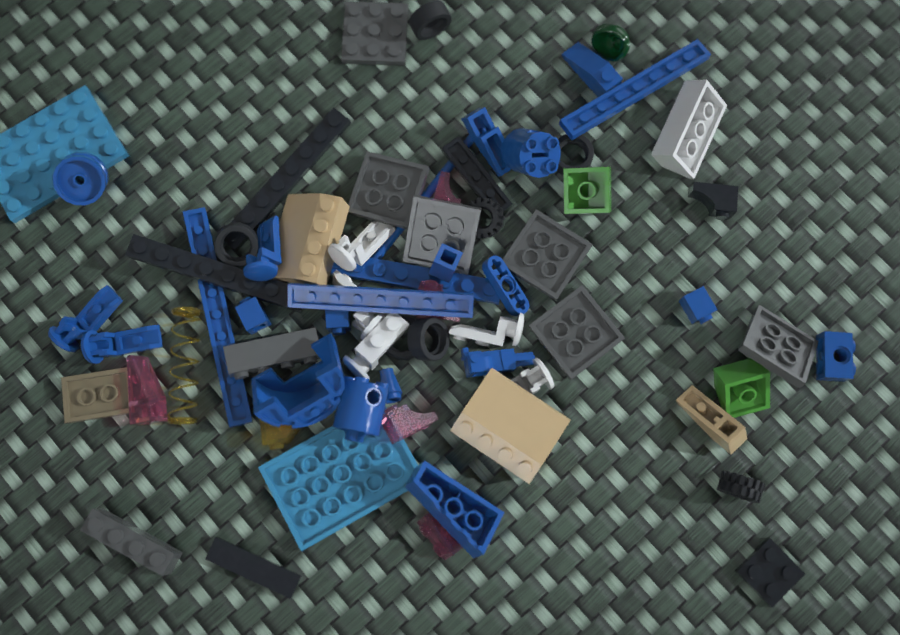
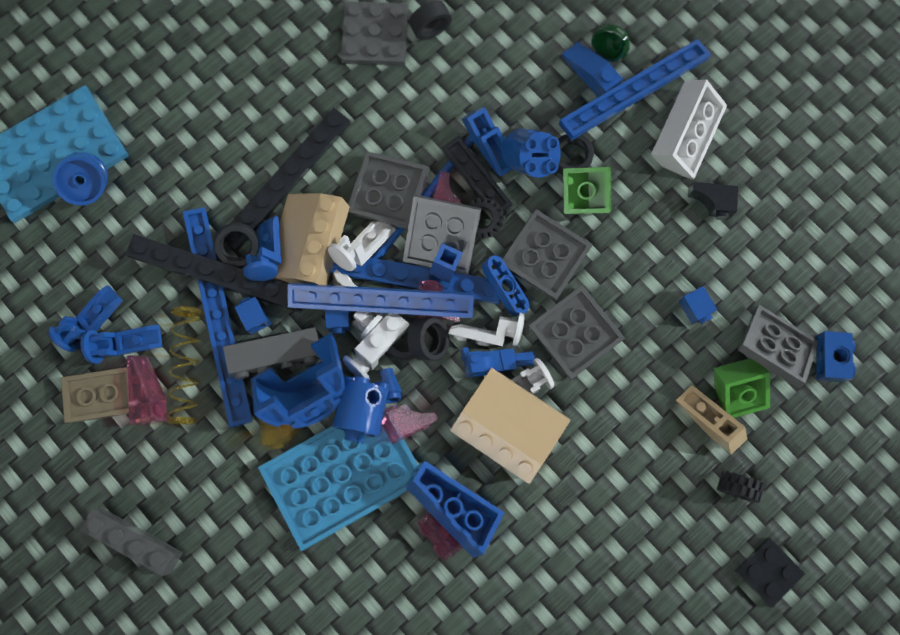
black tile [205,537,302,599] -> none

